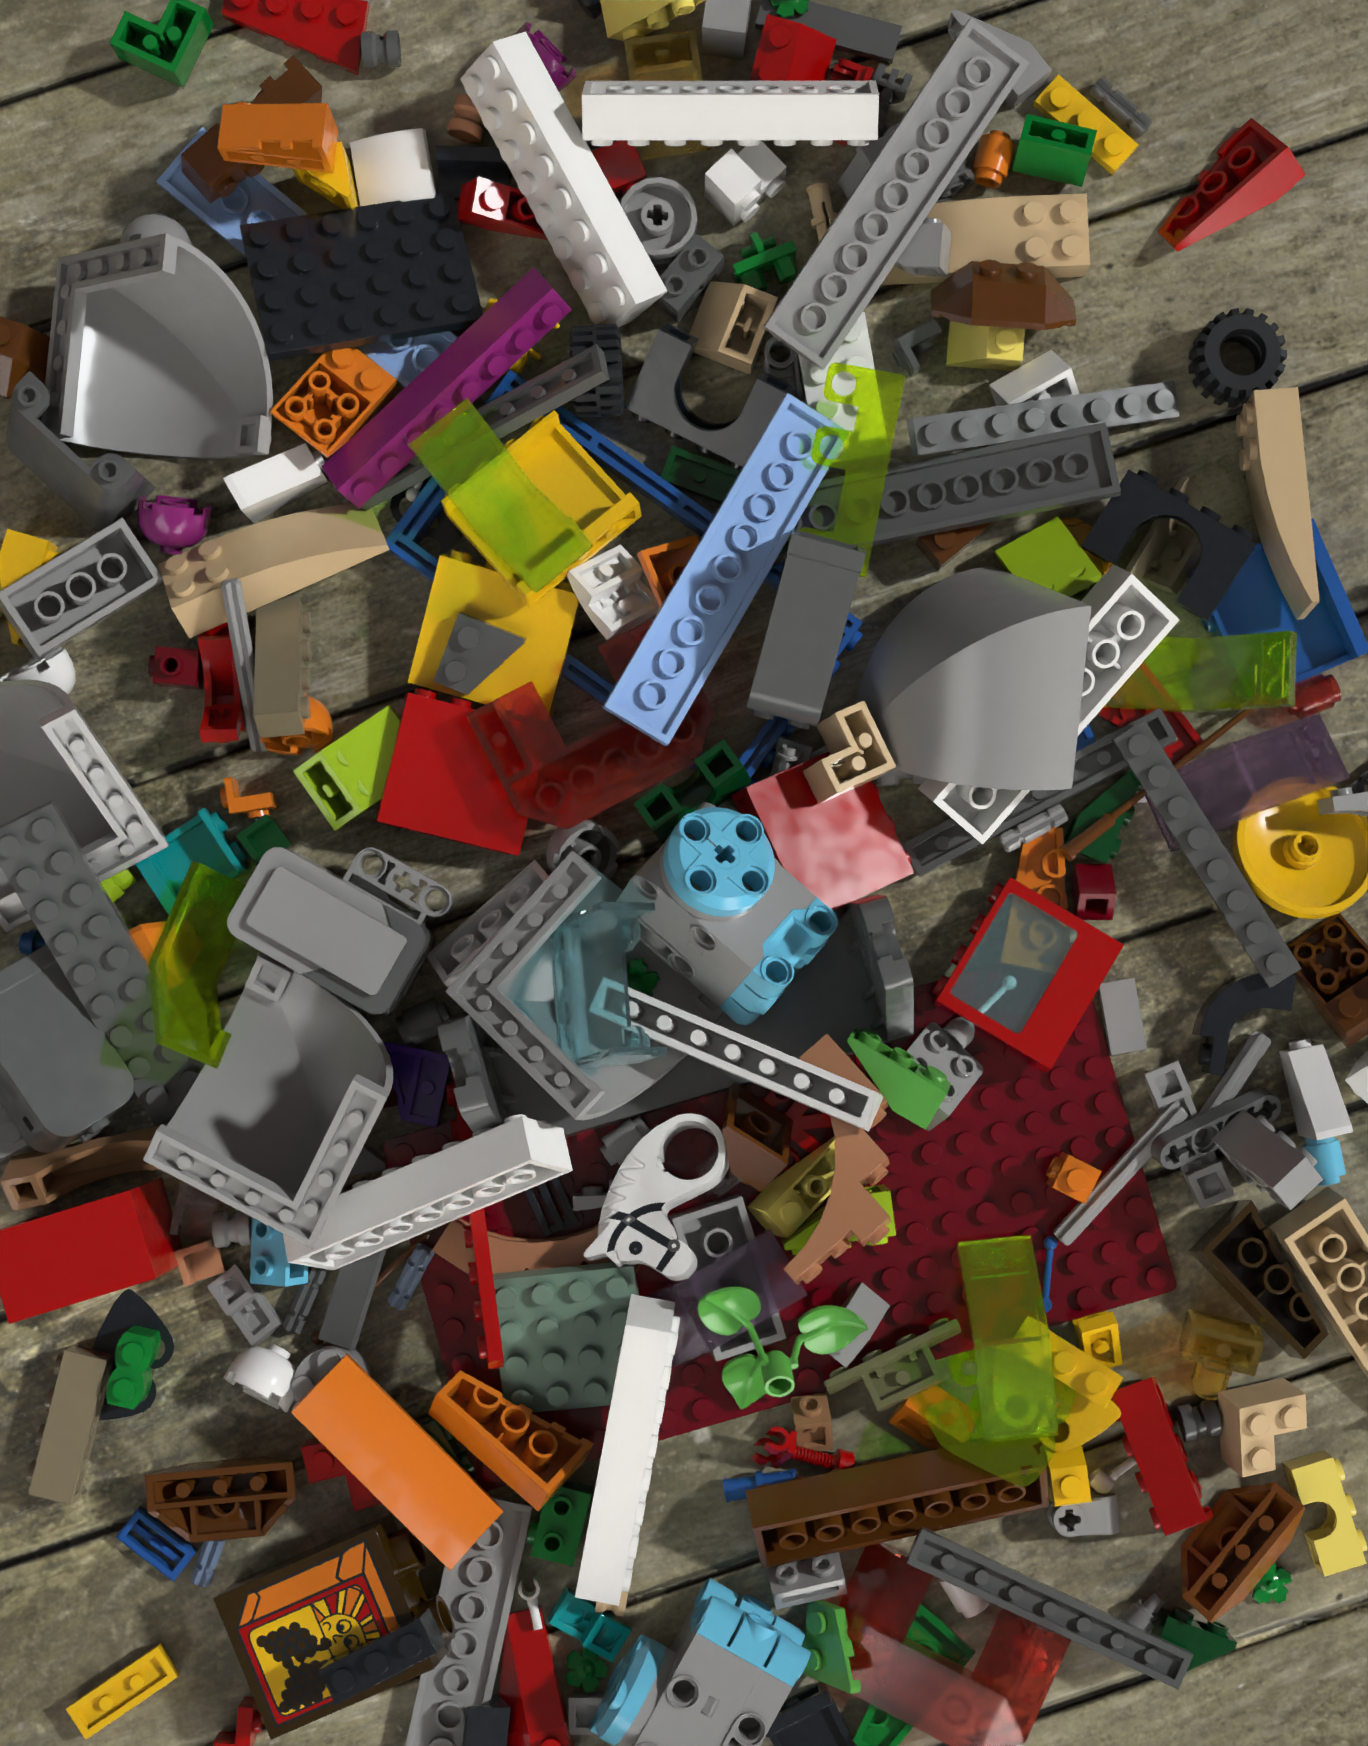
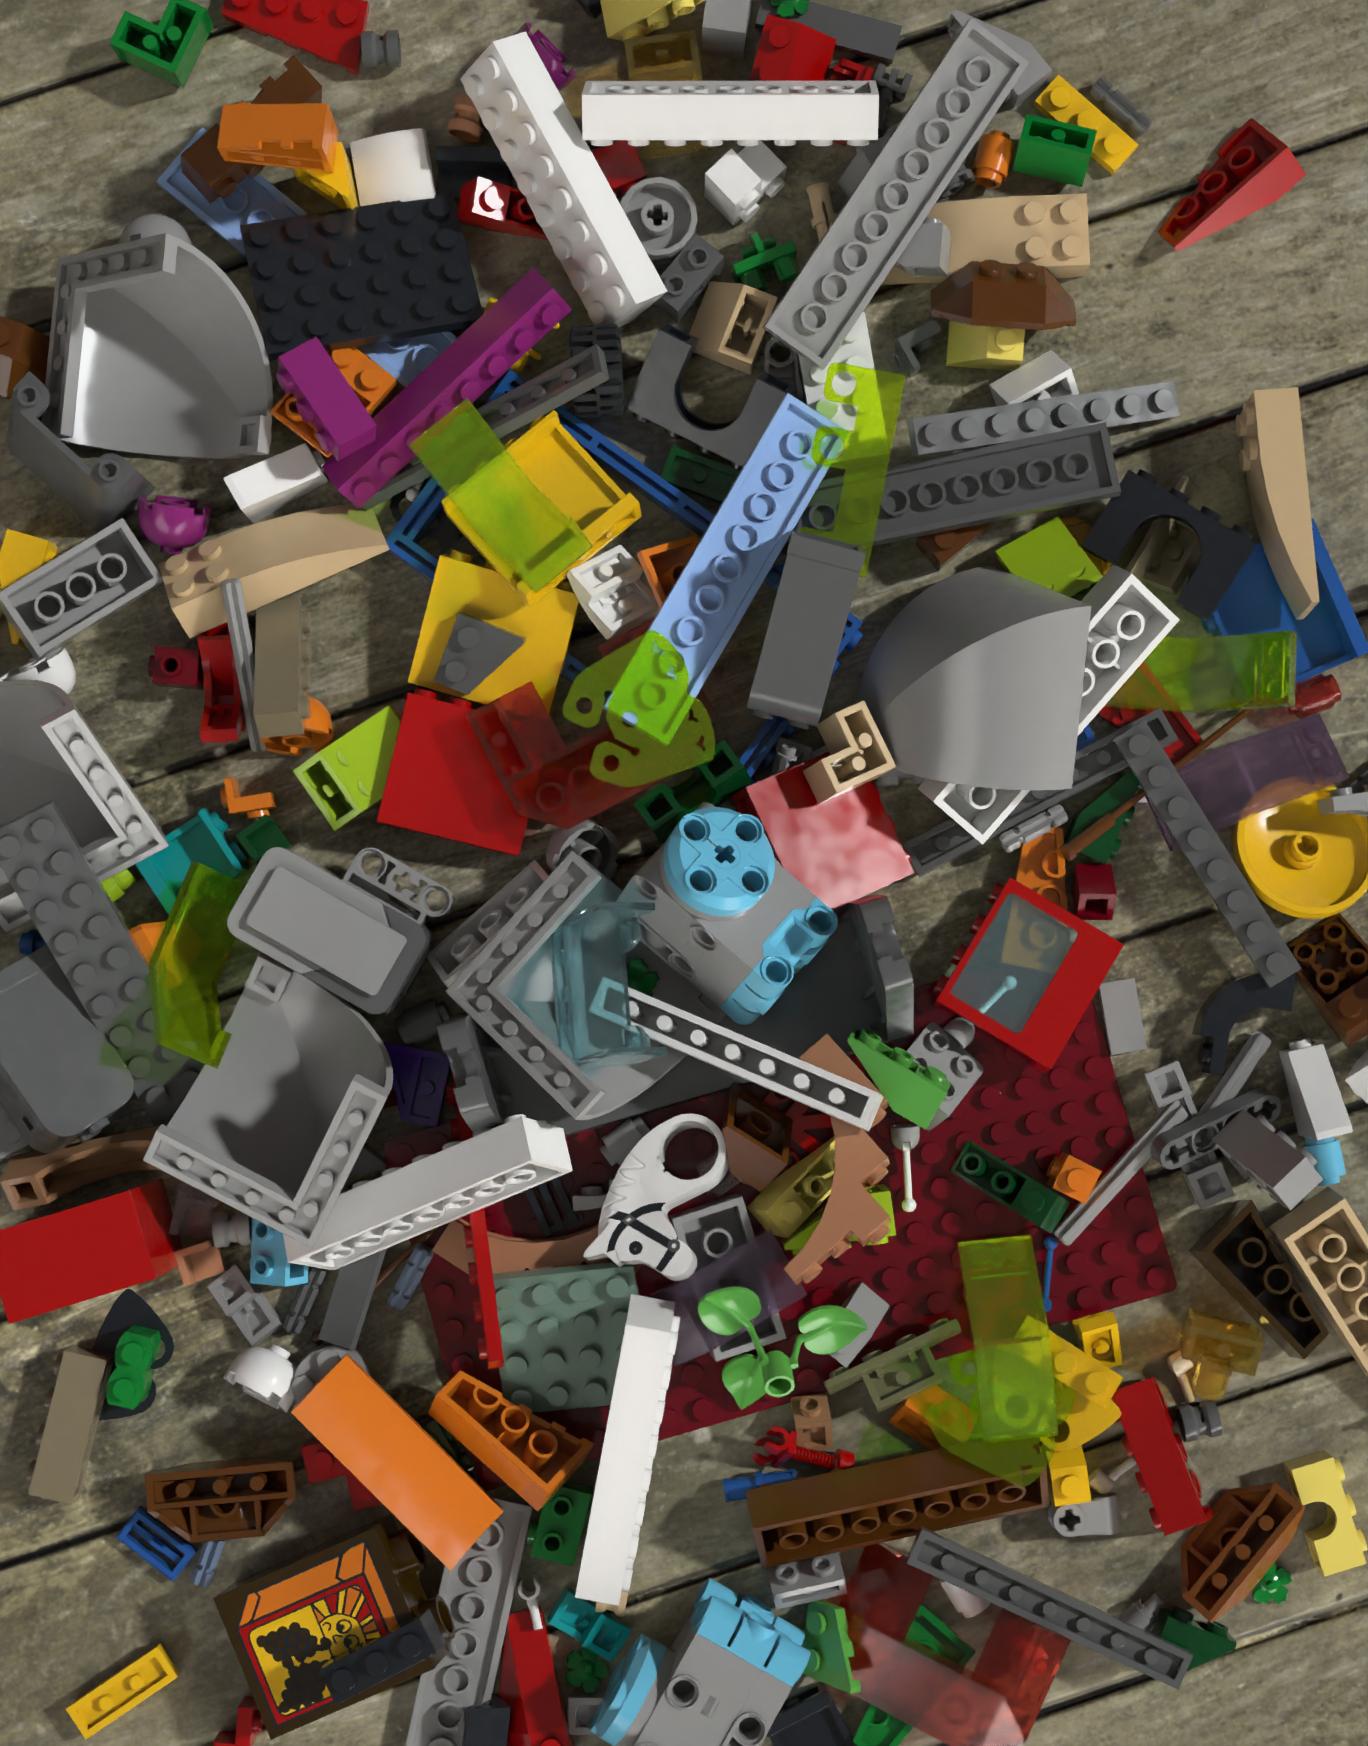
black tyre [1188,308,1287,408] -> none
tan brick [1218,1378,1307,1477] -> none
none -> magenta brick [276,337,377,461]
none -> clear neon green piece [563,630,715,787]
none -> hinge [890,1123,920,1212]
none -> dark green slope [950,1140,1070,1234]
none -> hand [1167,1349,1195,1403]

